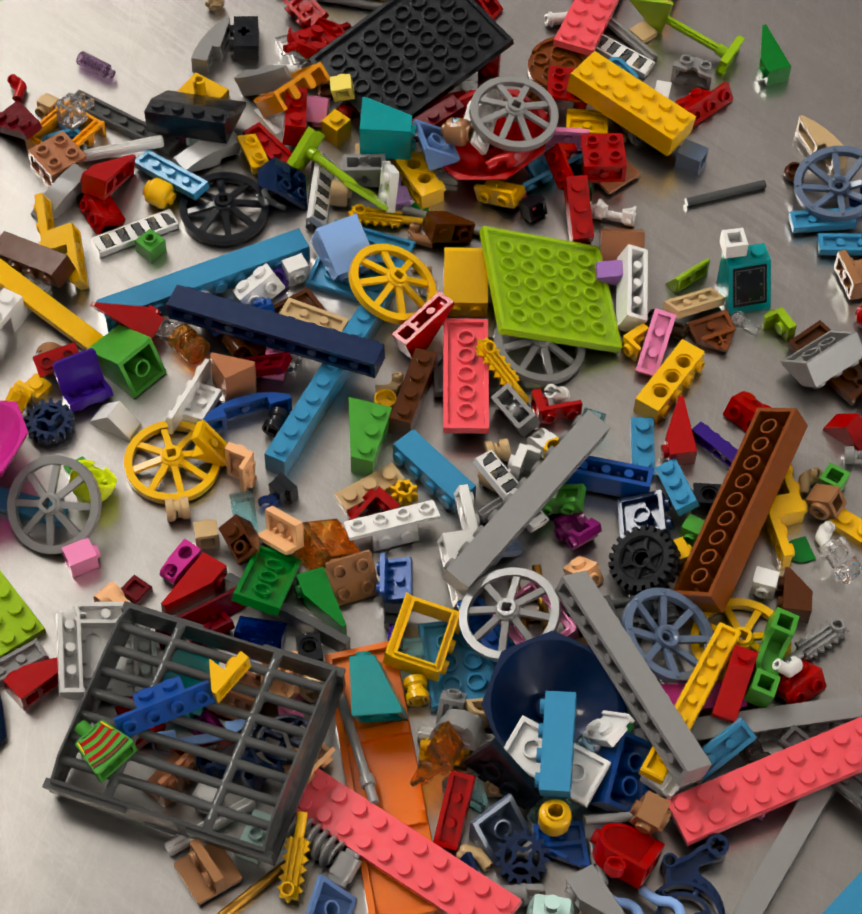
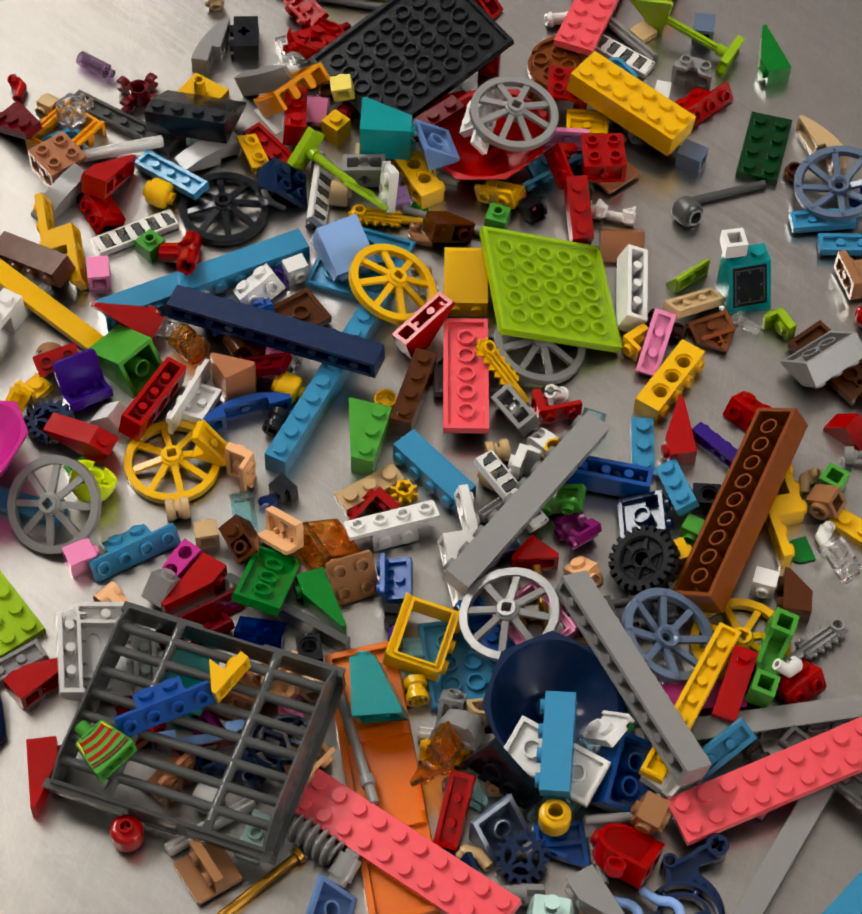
dark red tile [121,575,153,605] -> none
yellow piece [277,811,311,904] -> none
tan plate [279,297,349,332] -> none
tan arm [375,372,404,394] -> none
medium nougat head [441,117,474,147] -> none
red arm [484,152,517,172] -> none
medium lavender slope [596,260,623,286] -> none
none -> red slope [26,736,62,818]
none -> red slope [42,412,119,467]
none -> bright pink brick [86,256,111,291]
none -> dark azure bracket [88,523,181,582]
none -> red head [110,814,144,852]
none -> dark red pin [117,72,158,114]
none -> red brick [118,356,187,442]
none -> light grey brick [141,568,181,608]
none -> red piece [158,230,202,275]
none -> yellow head [271,371,306,404]
none -> bright green plate [484,203,511,230]
none -> red slope [510,534,559,570]
none -> dark grey head [671,196,703,227]
none -> sand blue brick [692,13,716,45]
none -> dark green plate [735,111,792,186]

